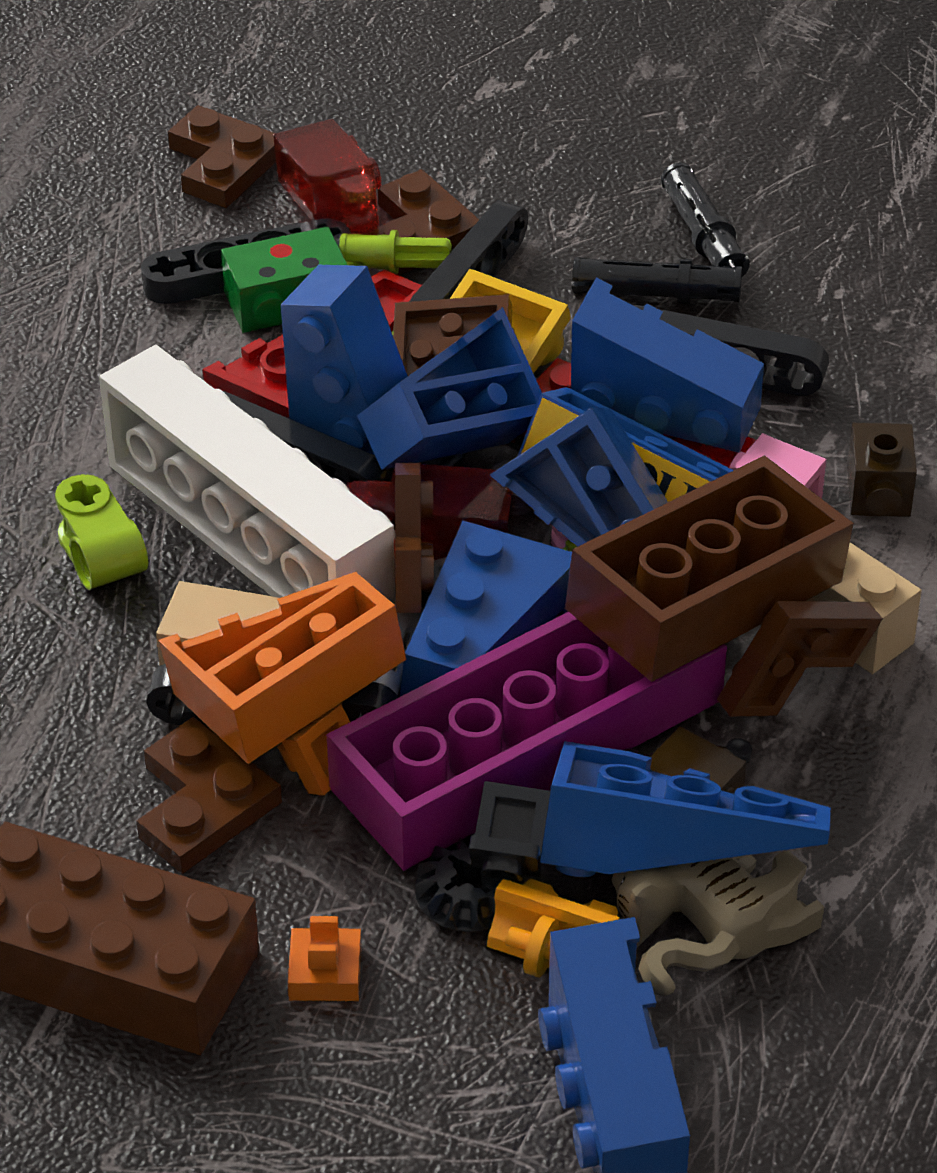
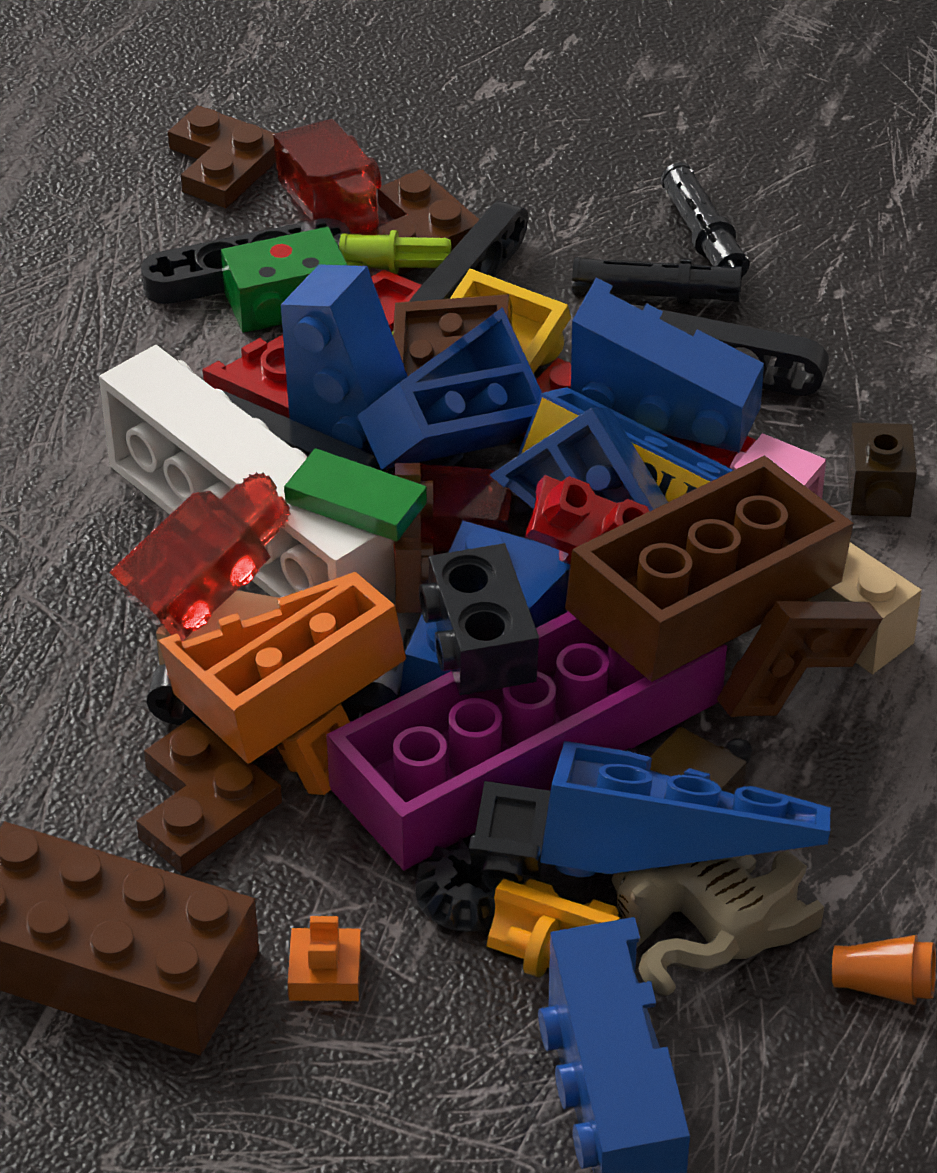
lime piece [55,474,149,590] -> none
none -> clear red hinge [109,472,291,642]
none -> green tile [284,448,427,542]
none -> black brick [419,543,539,696]
none -> red hips [525,475,650,565]
none -> orange cone [832,934,936,1005]

